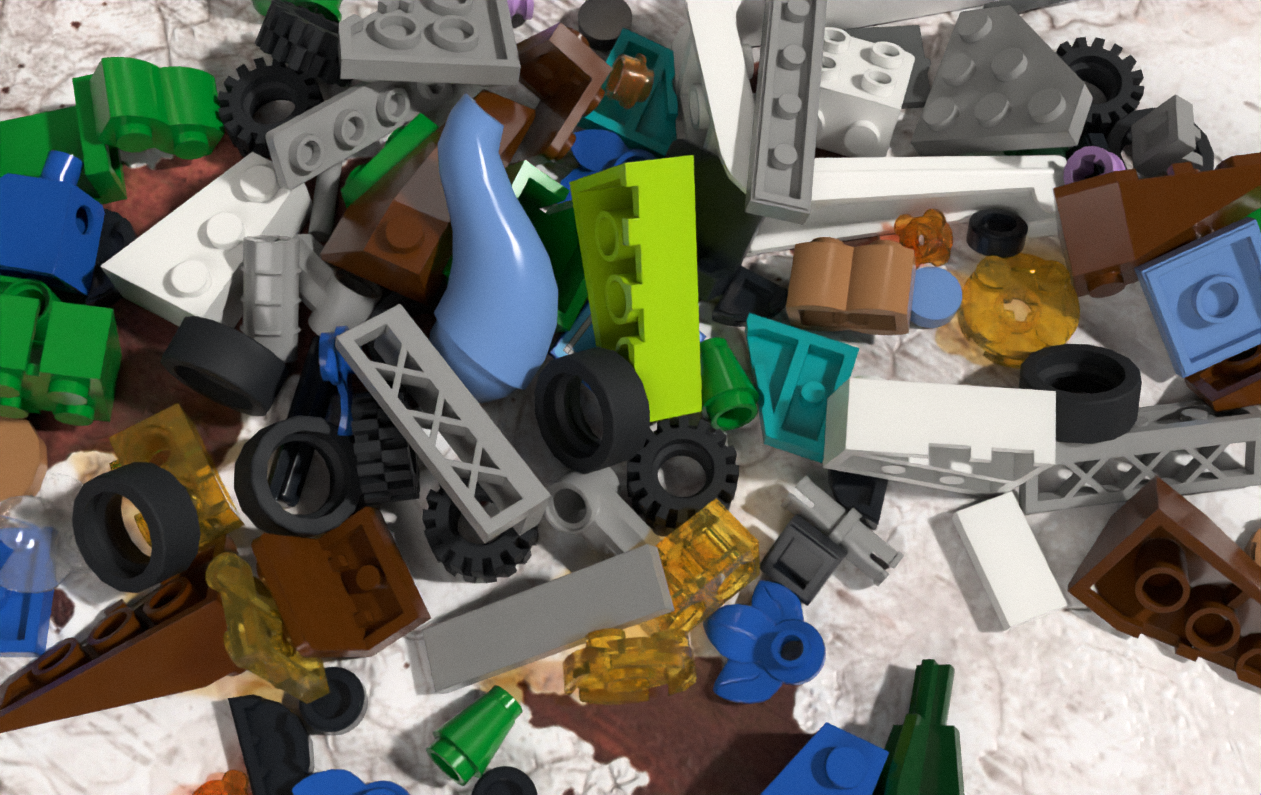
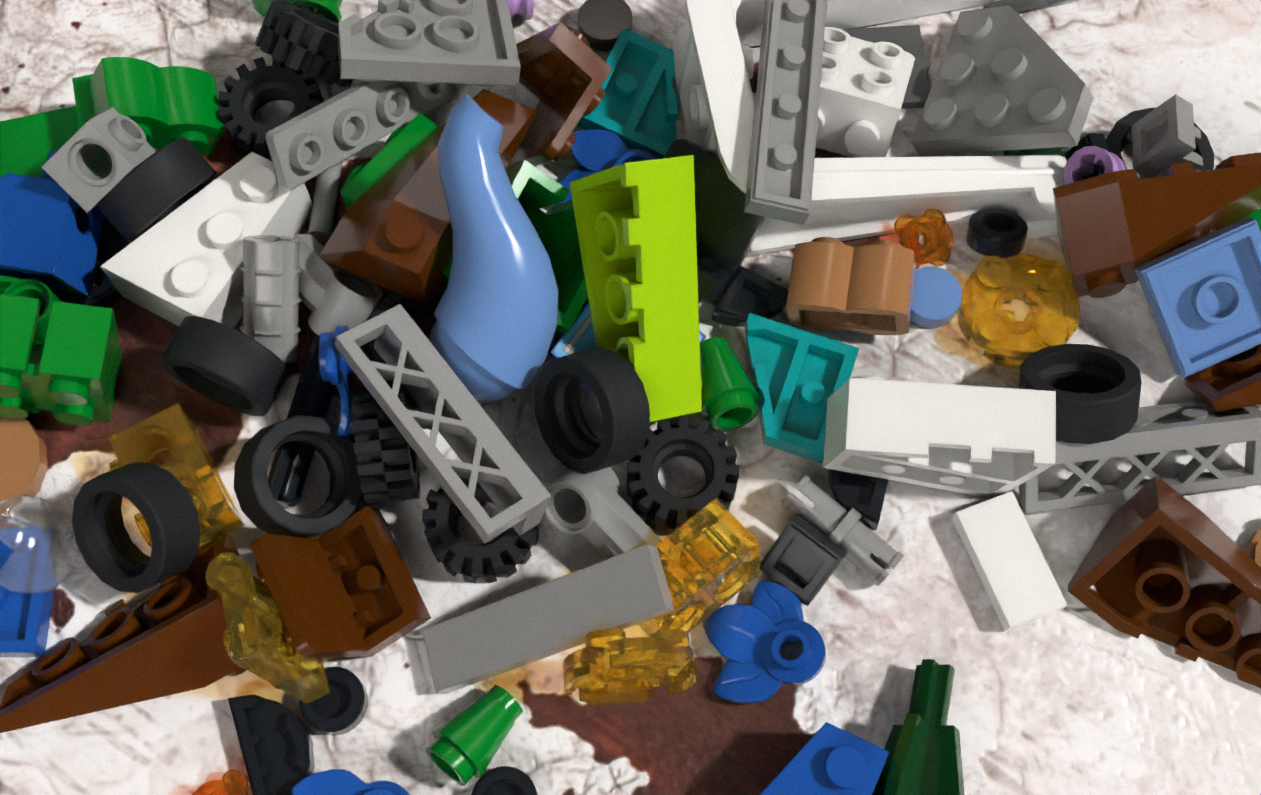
clear orange plate [606,53,654,109] -> none
black tyre [1055,37,1145,141] -> none
none -> light grey brick [41,107,156,213]
none -> black tyre [98,137,217,243]

